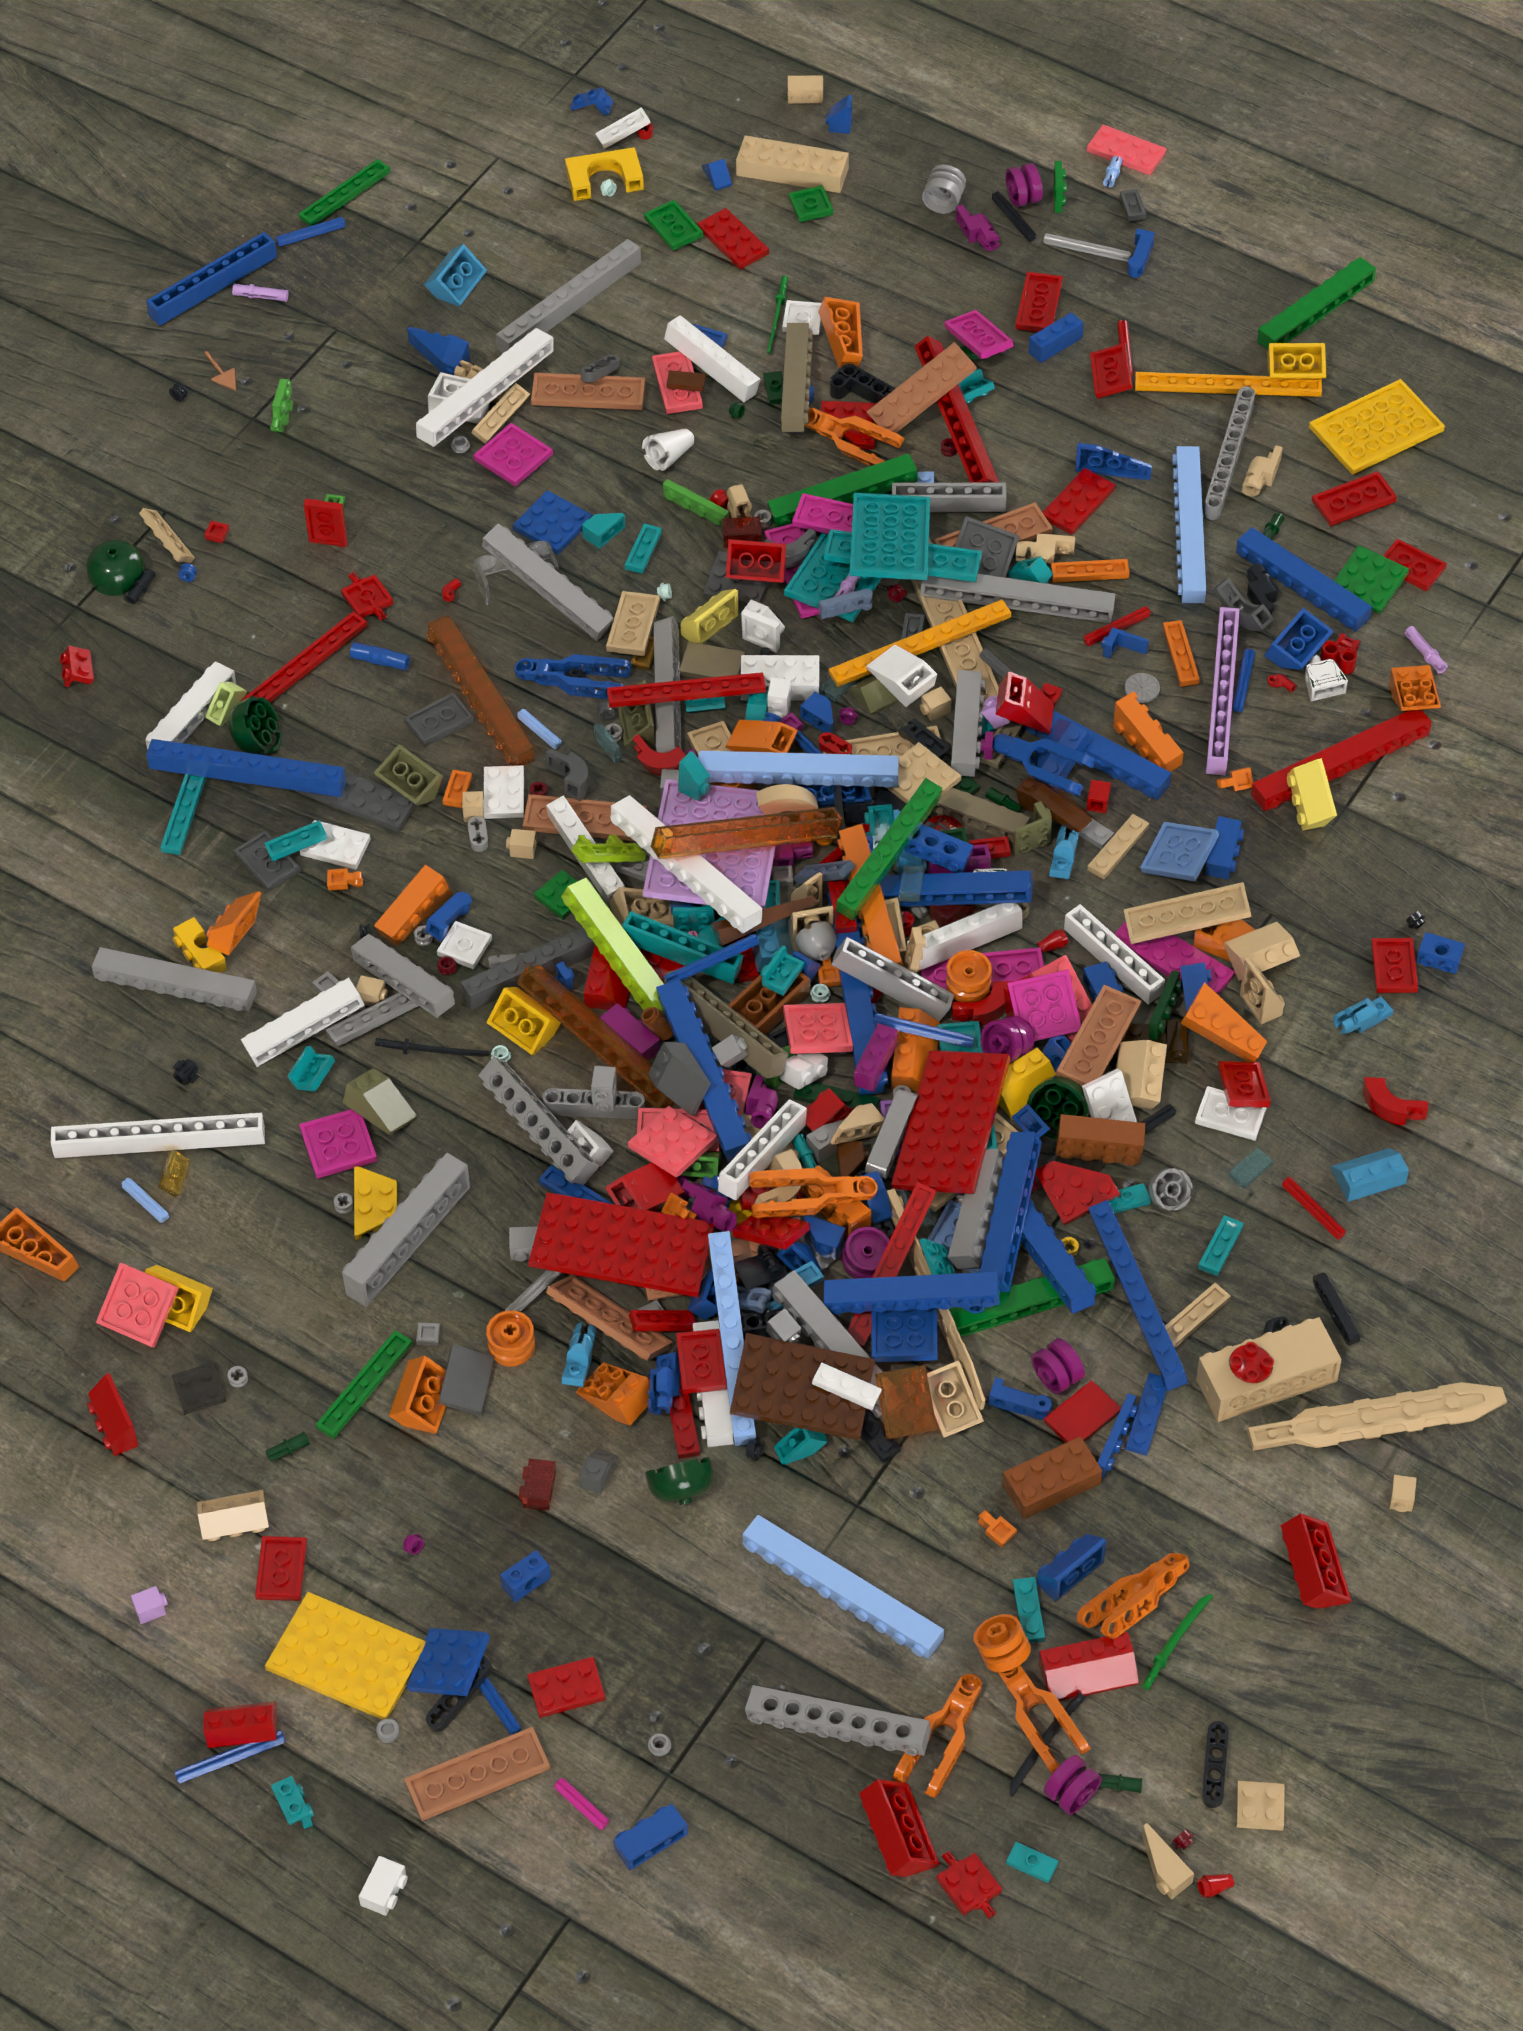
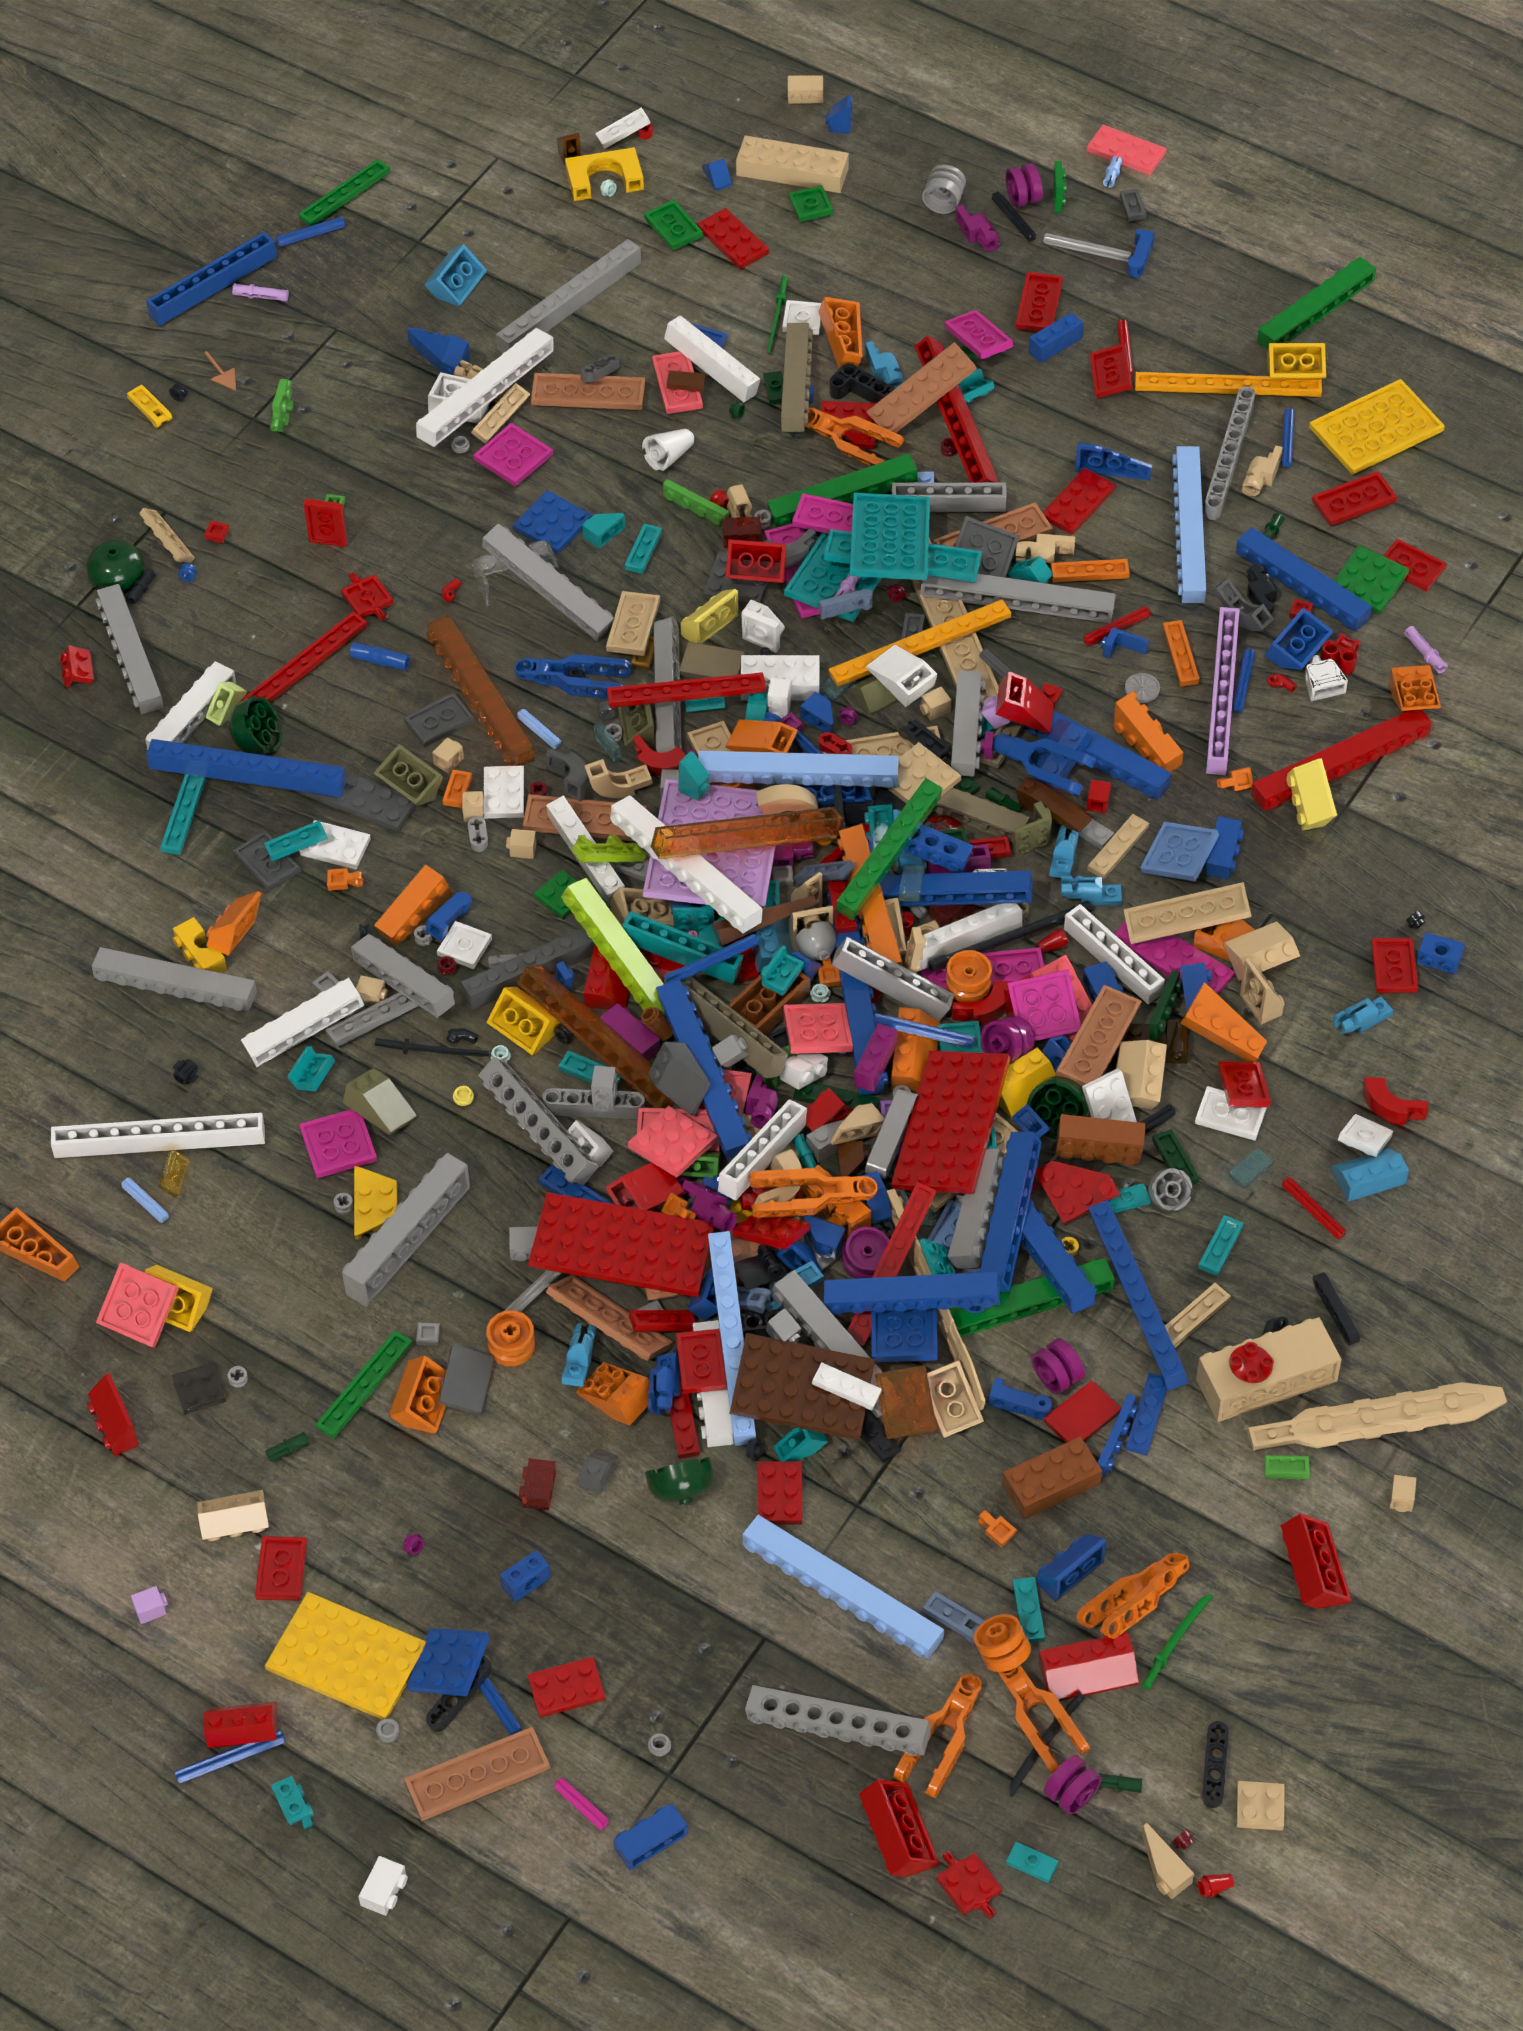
blue bracket [570,87,613,116] -> none
light aqua plate [657,583,672,602] -> none
none -> light grey brick [95,584,164,715]
none -> yellow plate [127,385,172,428]
none -> tan brick [432,737,464,774]
none -> black arm [446,1028,478,1044]
none -> light yellow plate [453,1086,474,1106]
none -> black bush [553,1023,574,1044]
none -> reddish brown slope [557,133,581,165]
none -> teal plate [558,1050,624,1088]
none -> tan arch [584,759,653,798]
none -> red plate [758,1461,802,1525]
none -> dark azure plate [865,341,904,388]
none -> sand blue plate [923,1591,985,1644]
none -> black piece [927,901,1092,972]
none -> dark azure plate [1061,876,1122,906]
none -> dark green plate [1152,1129,1199,1185]
none -> bright green plate [1264,1455,1310,1480]
none -> blue axle [1281,408,1294,468]
none -> red plate [1289,599,1313,619]
none -> white plate [1338,1114,1393,1157]

